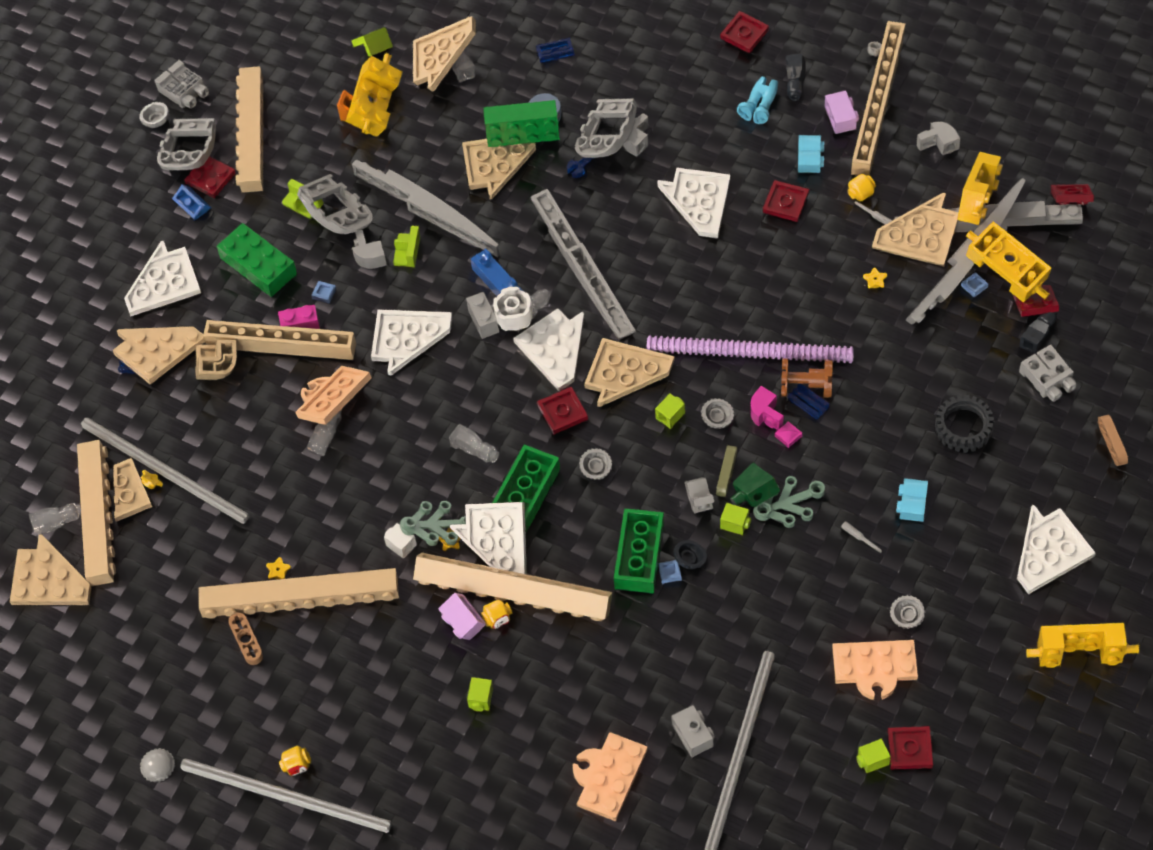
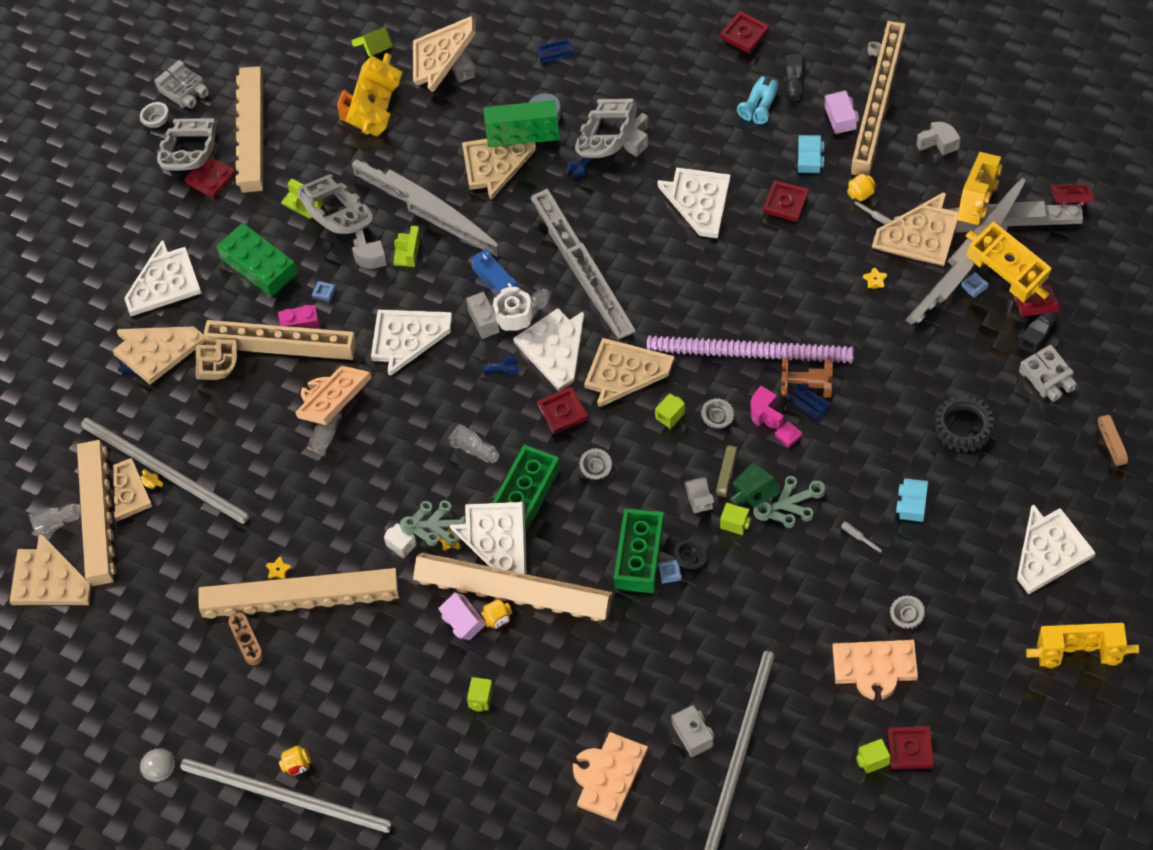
blue slope [172,184,211,220] -> none
none -> clear blue bar [482,355,518,375]

